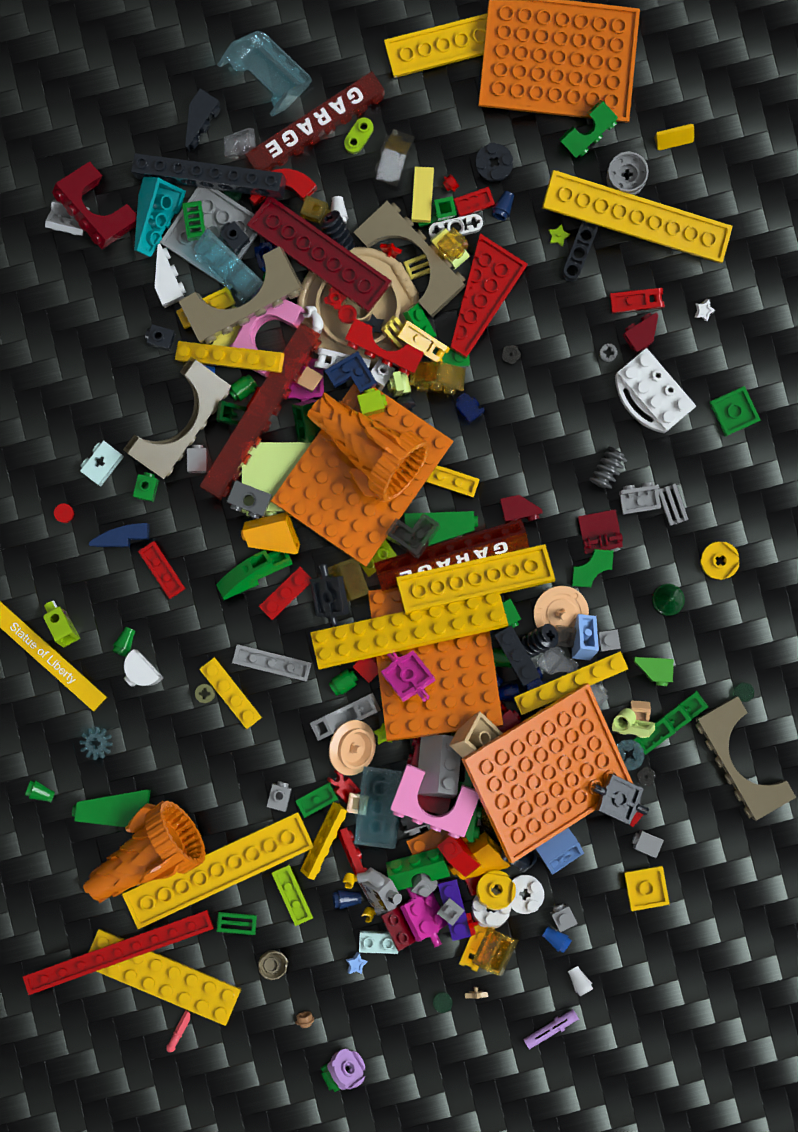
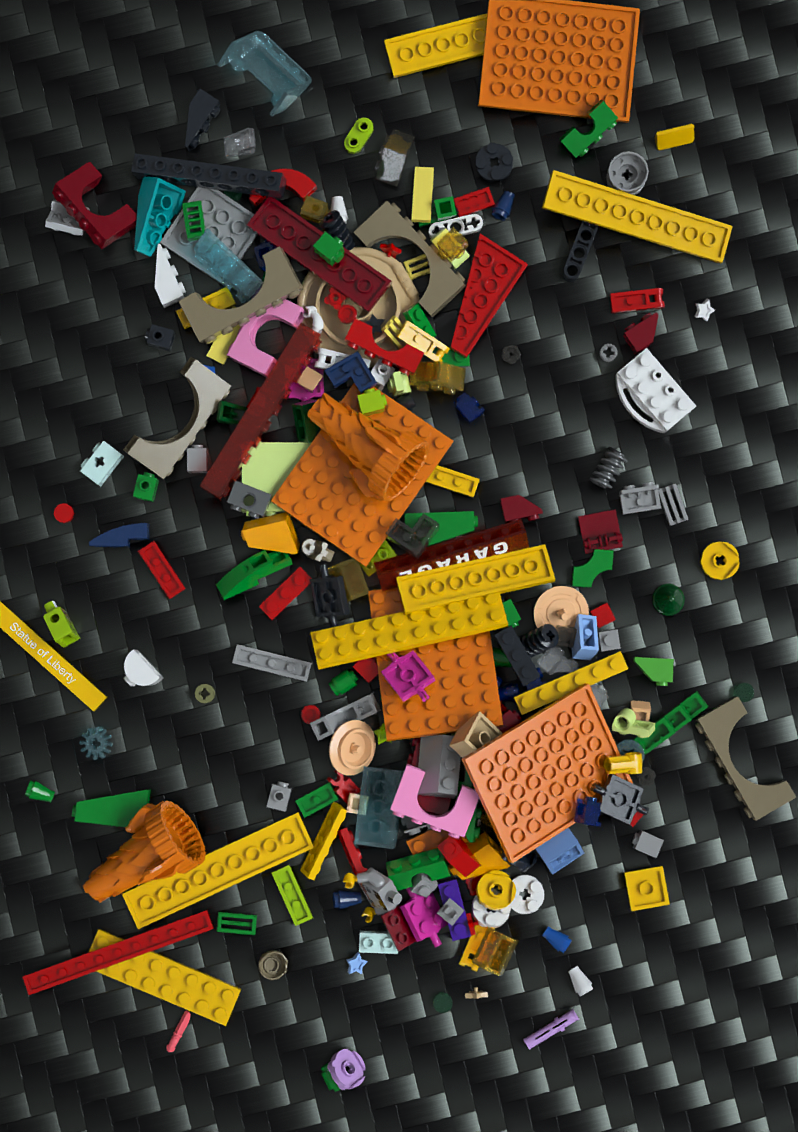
green cone [112,627,135,657] -> none
yellow plate [175,341,285,373] -> none
yellow plate [199,657,262,729] -> none
black brick [220,221,250,254] -> none
green brick [229,374,257,402] -> none
clear red brick [245,71,385,171] -> none
medium nougat plate [296,1011,314,1028] -> none
red plate [442,174,459,192] -> none
lime piece [548,225,570,247] -> none
light grey brick [550,904,578,932] -> none
green tile [709,386,761,437] -> none
none -> dark tan hips [301,539,335,562]
none -> red tile [301,705,321,724]
none -> green brick [313,232,345,266]
none -> clear blue brick [574,796,601,826]
none -> red tile [590,603,616,629]
none -> yellow piece [604,752,642,774]

